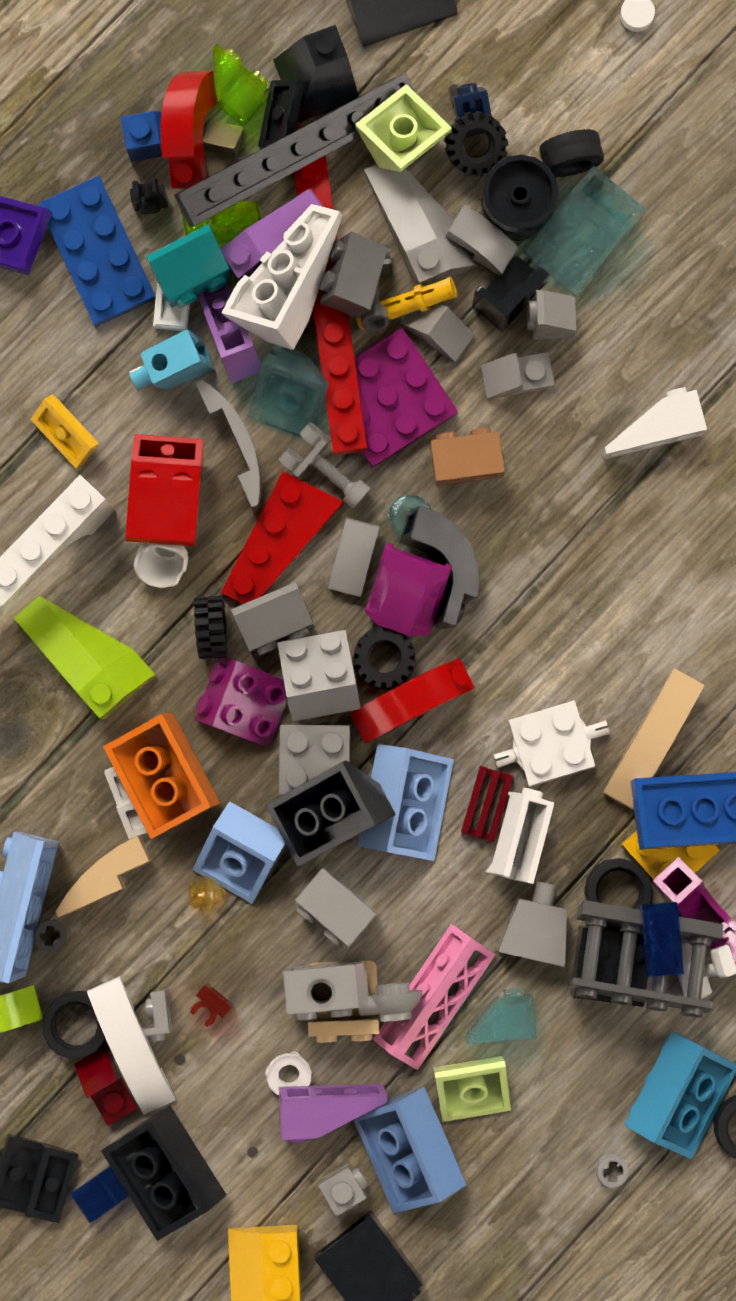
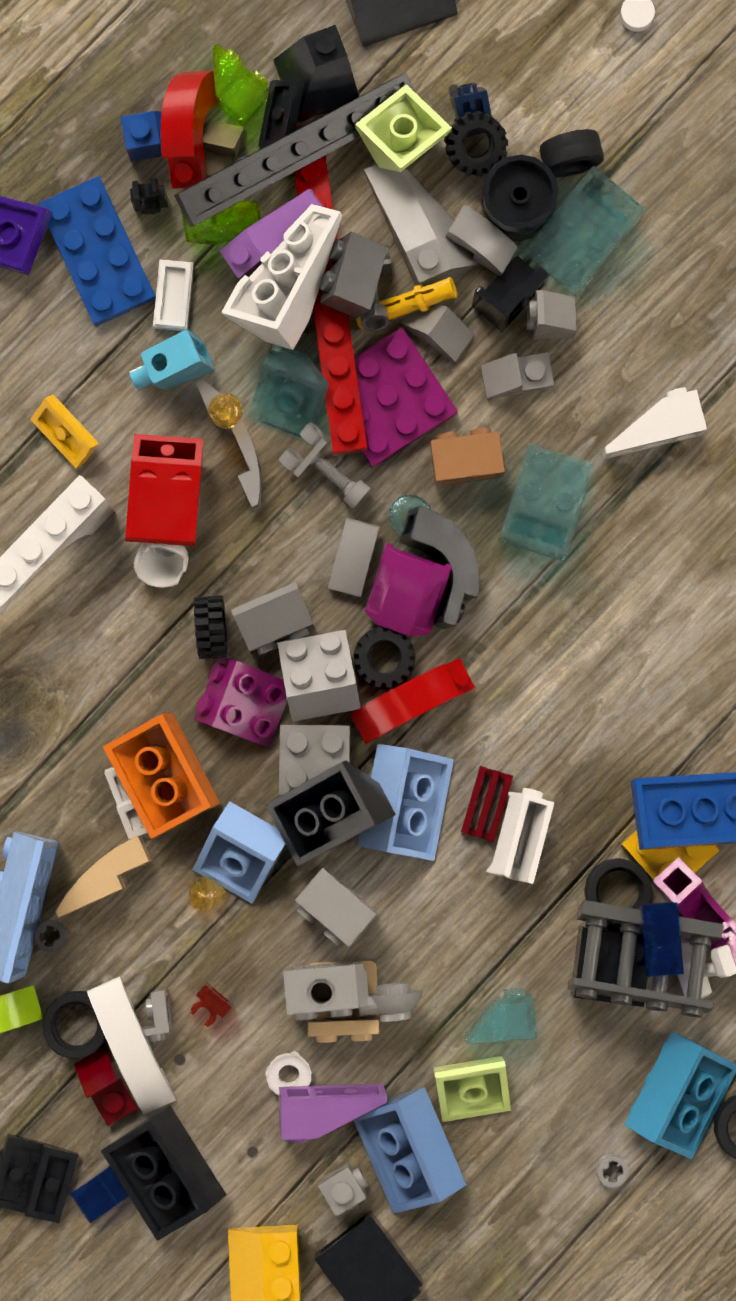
lime wedge [14,596,156,720] -> none
teal slope [146,224,231,308] -> none
medium lavender slope [197,279,263,383] -> none
red wing [221,471,344,605] -> none
bright pink fence [373,924,496,1070] -> none
white plate [493,700,610,787] -> none
light grey torso [497,881,567,967] -> none
tan slope [603,668,705,810] -> none
none -> clear yellow plate [208,393,243,428]
none -> clear light blue slope [498,443,594,561]

